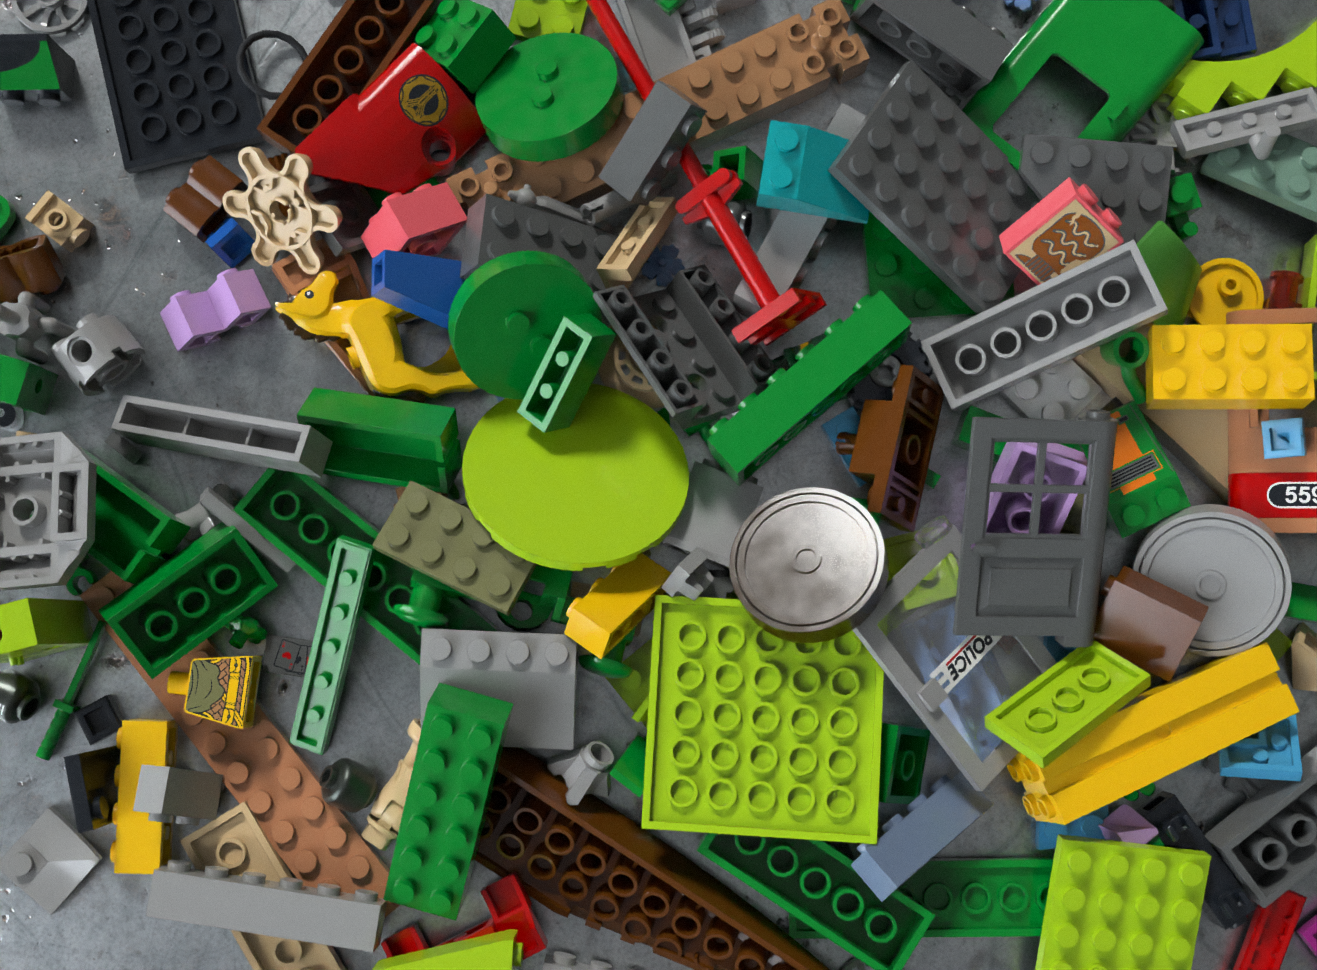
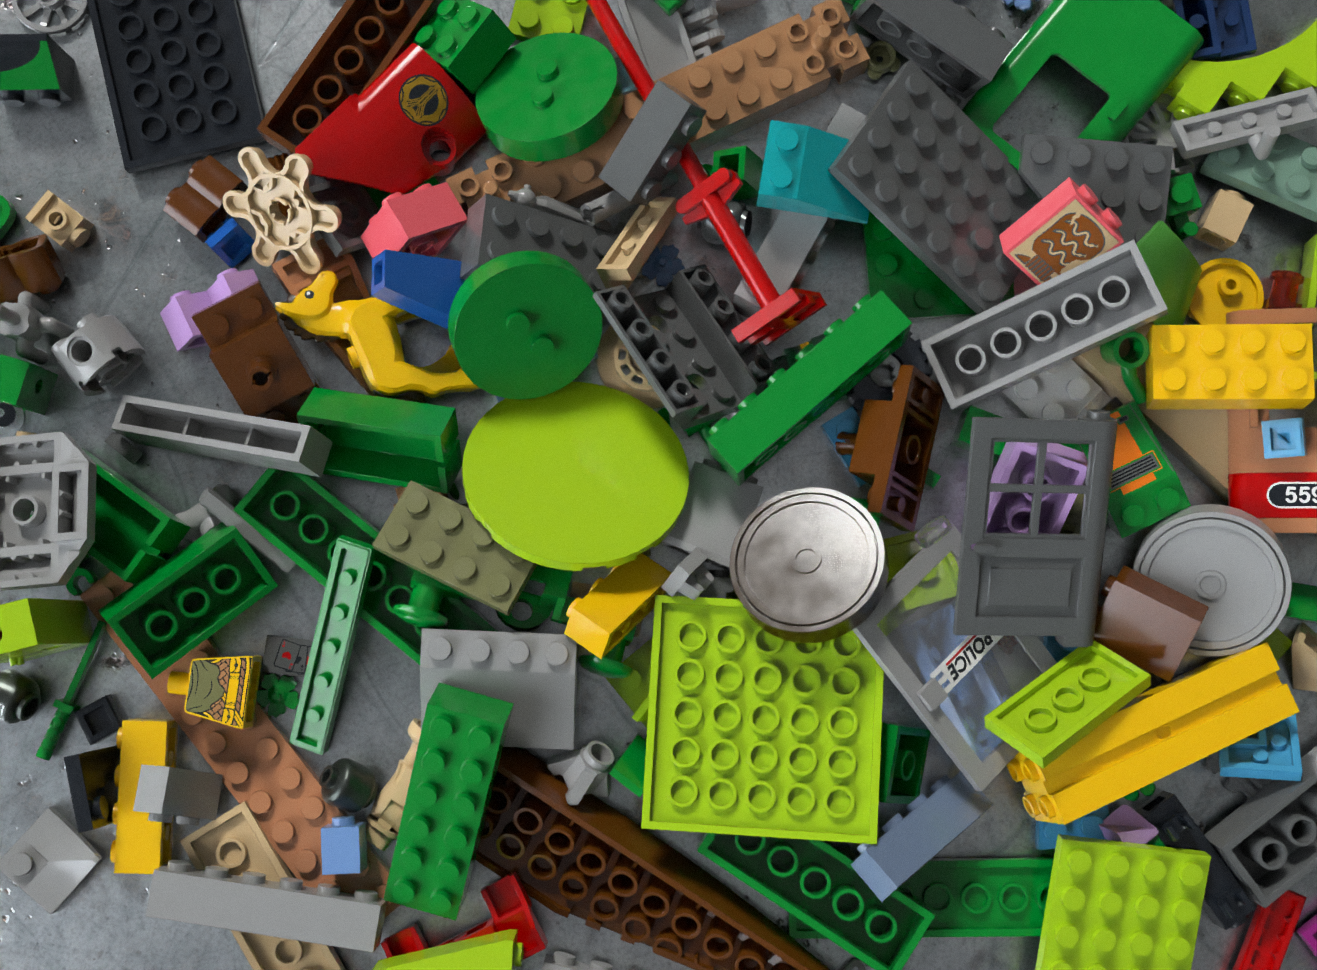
green plant [225,614,268,649] -> none
black piece [236,30,308,100] -> none
green brick [517,313,617,433] -> none
none -> reddish brown brick [191,280,322,424]
none -> green plant [256,673,299,718]
none -> medium blue brick [321,816,368,875]
none -> olive plate [865,40,900,80]
none -> tan brick [1193,189,1254,251]

